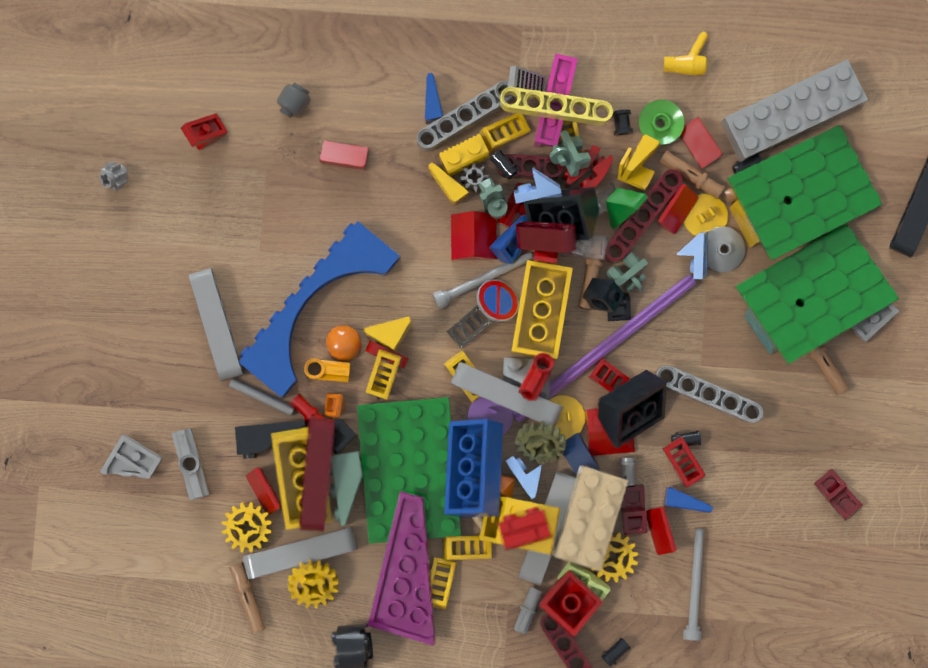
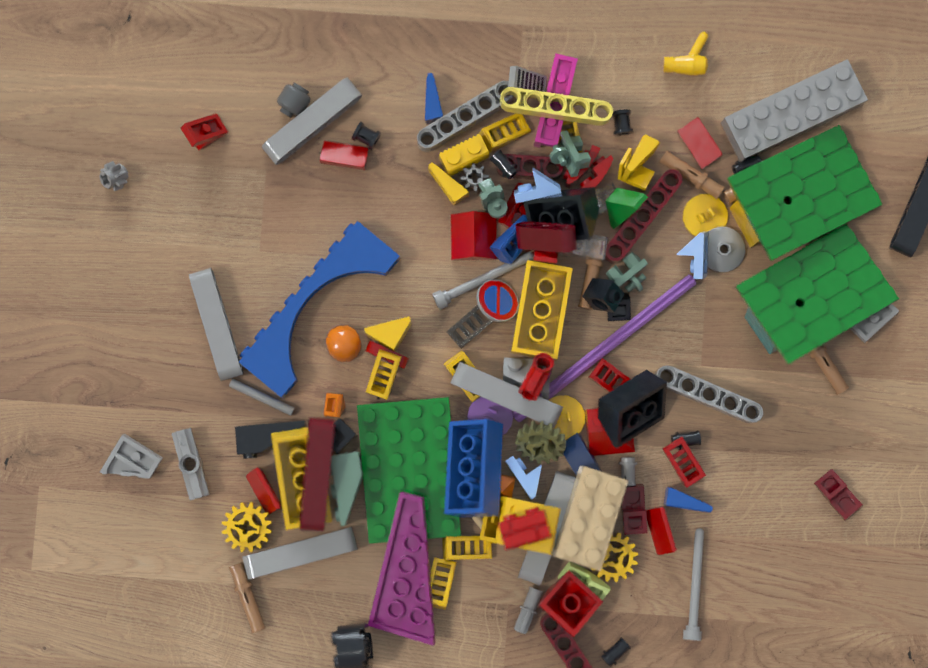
yellow gear [288,559,339,608] -> none
red pin [290,394,324,423] -> none
light orange piece [304,358,350,383] -> none
bright green dish [639,100,684,145] -> none
red slope [658,183,699,234] -> none
none -> light grey beam [261,78,362,165]
none -> black bush [352,122,381,150]

